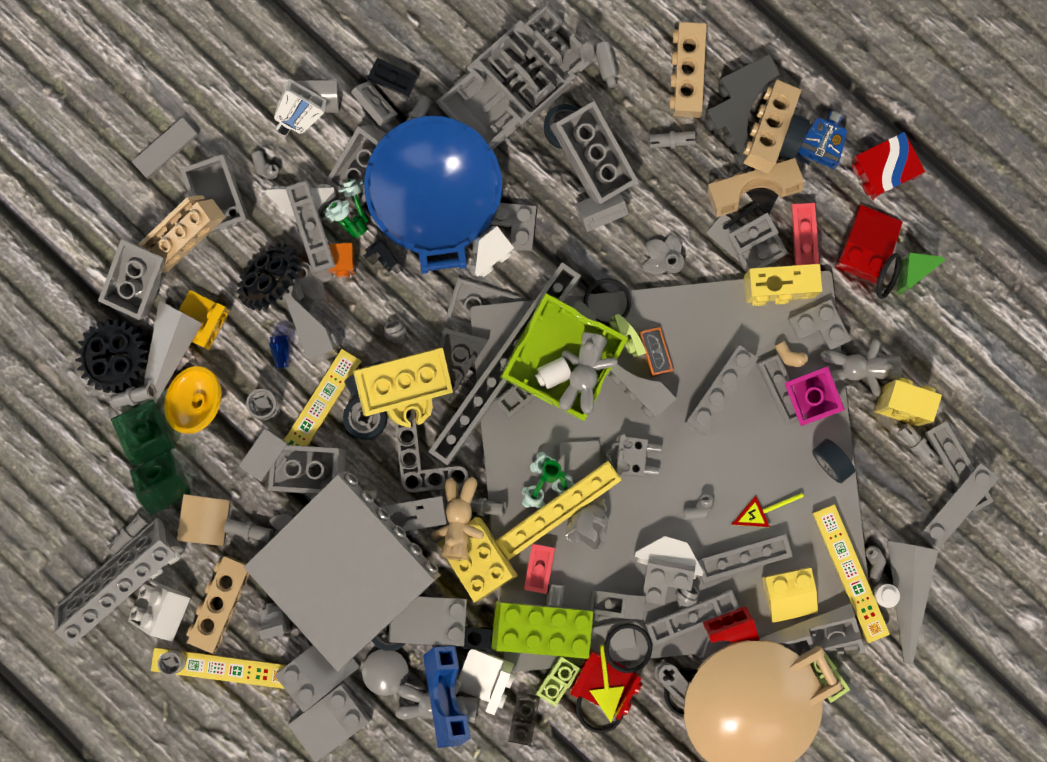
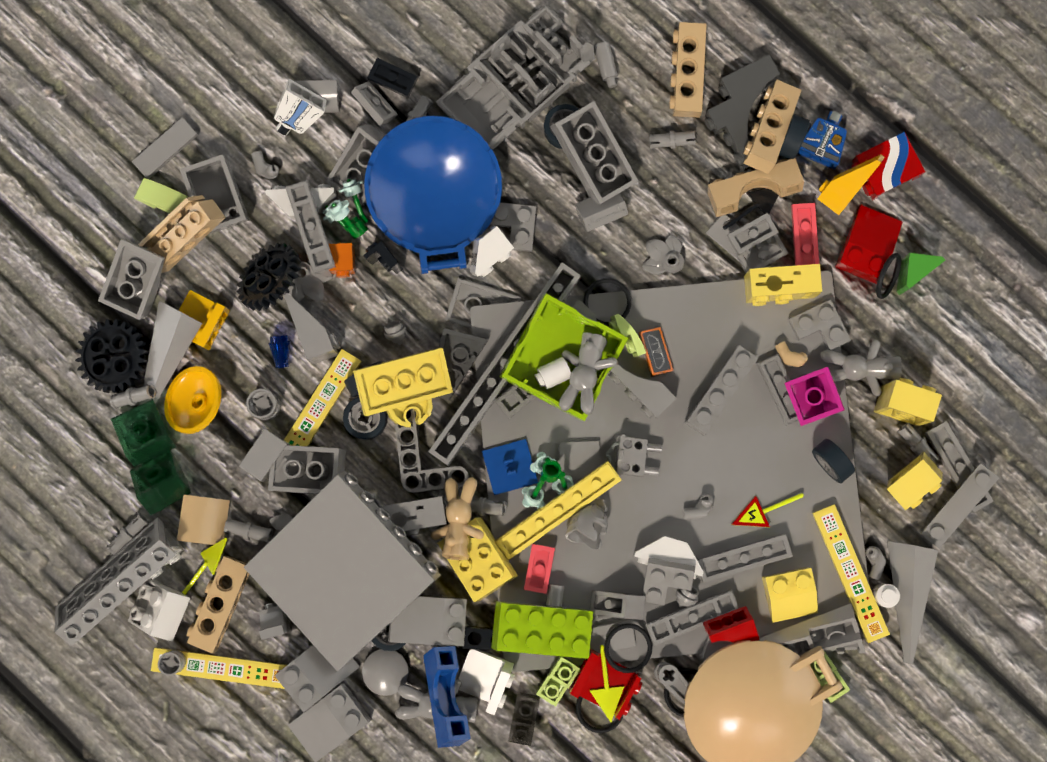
none -> yellowish green slope [134,178,188,214]
none -> neon yellow piece [182,538,227,595]
none -> blue piece [482,439,538,495]
none -> yellow slope [817,155,885,215]
none -> light yellow brick [887,452,943,510]

